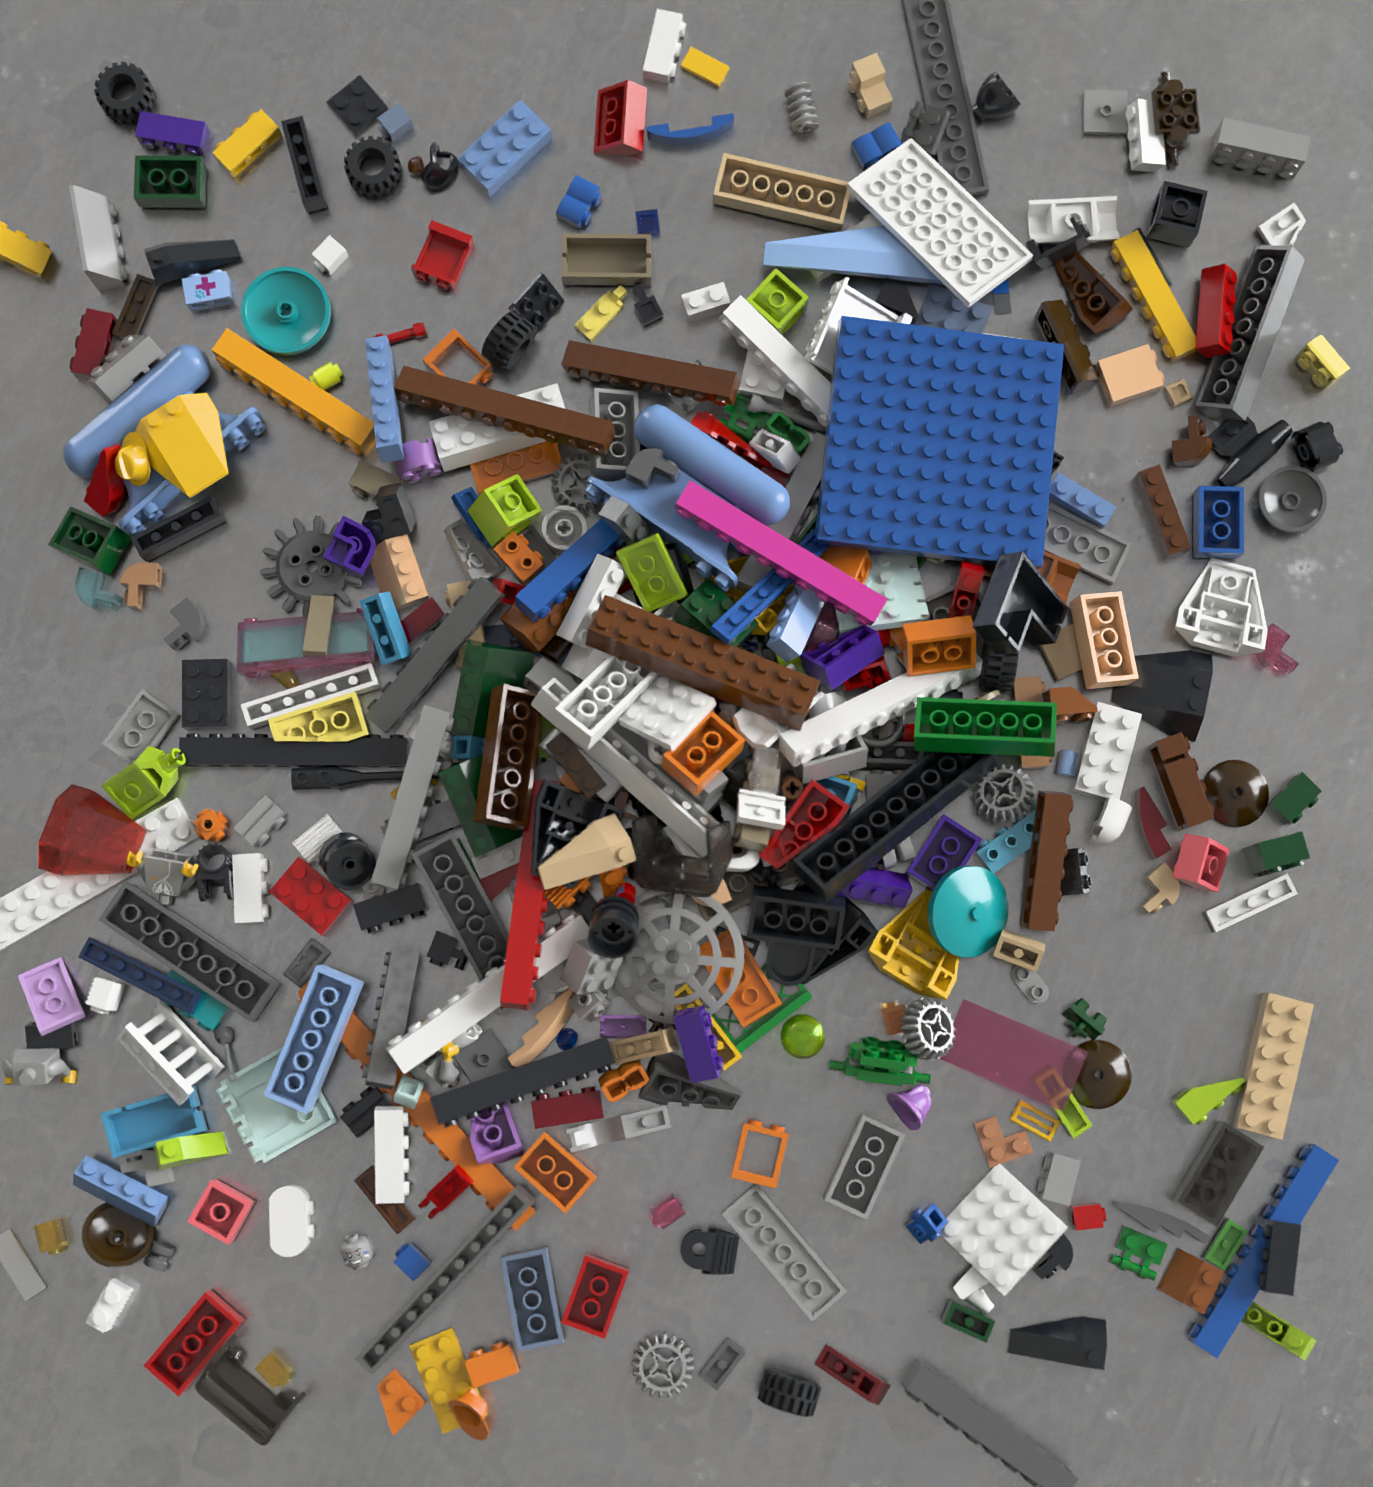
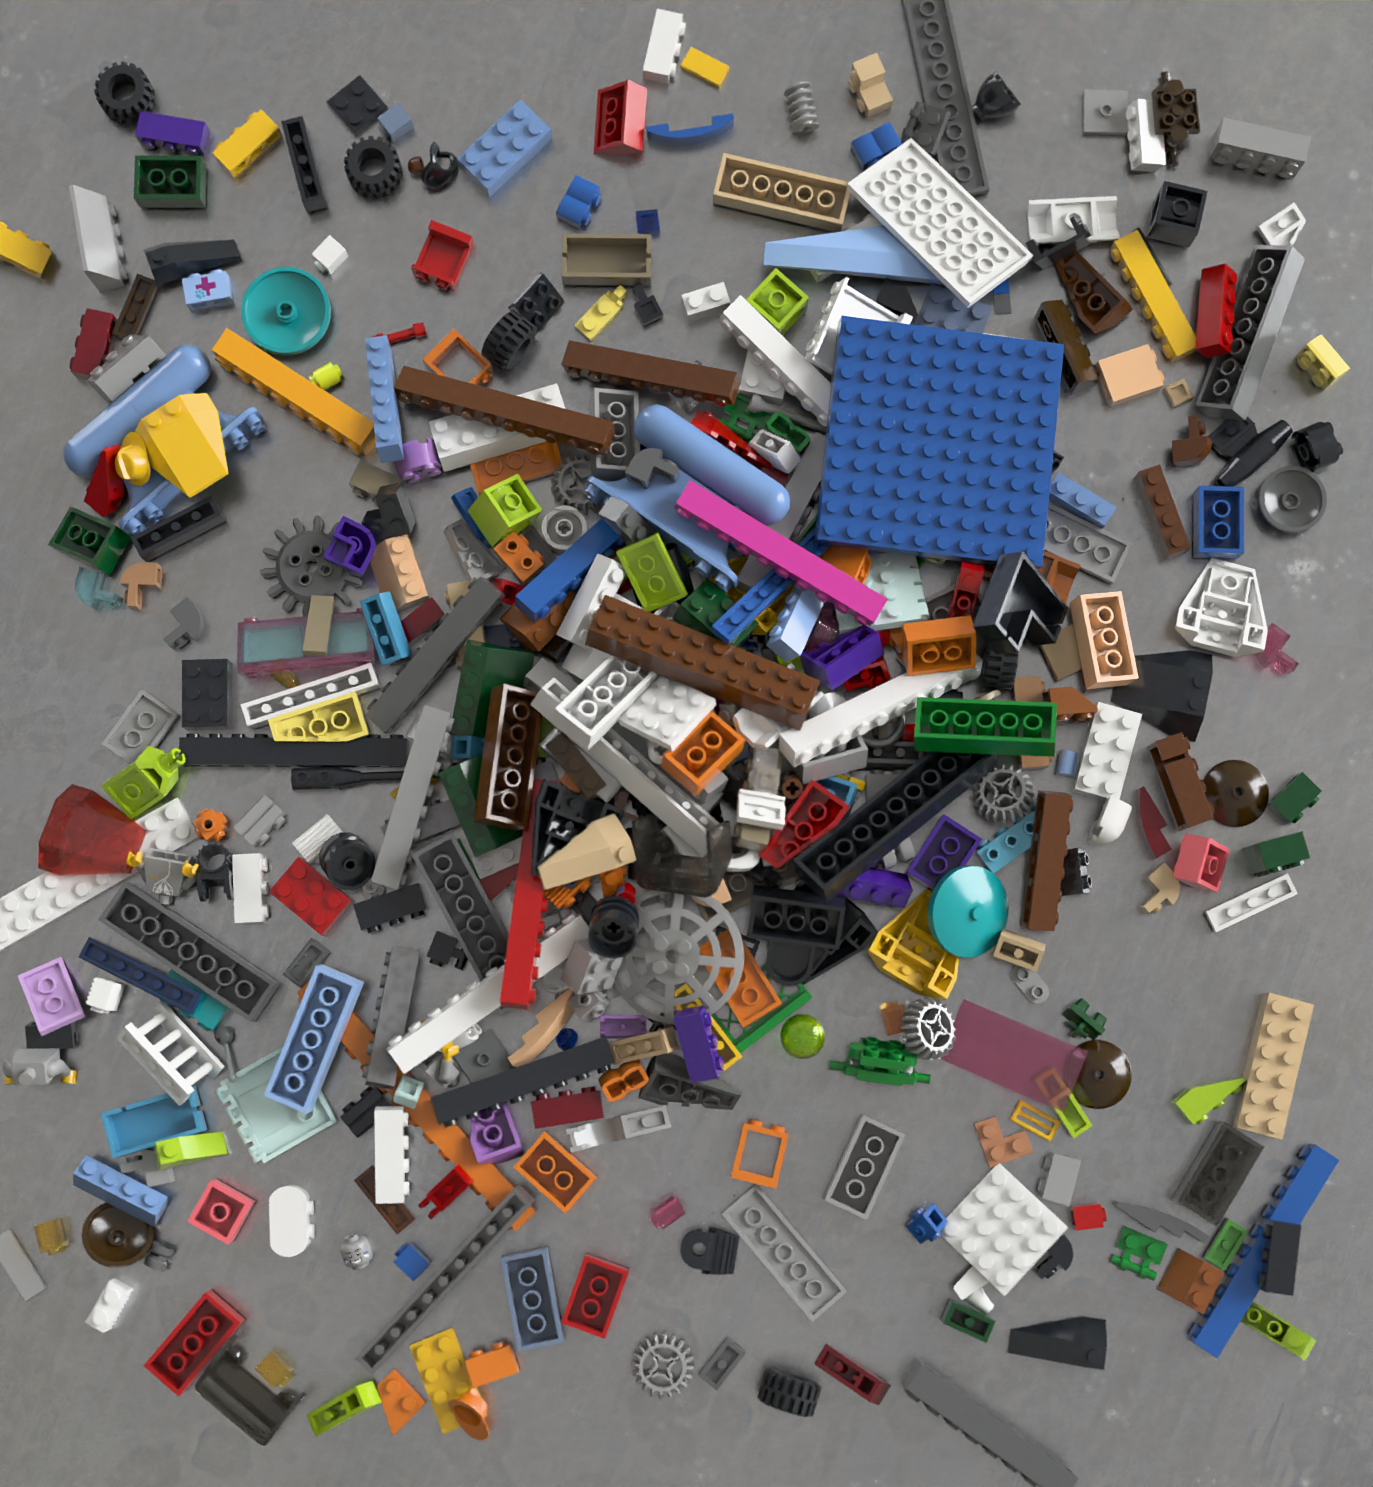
medium lavender piece [888,1085,932,1130] -> none
none -> lime slope [306,1381,382,1437]

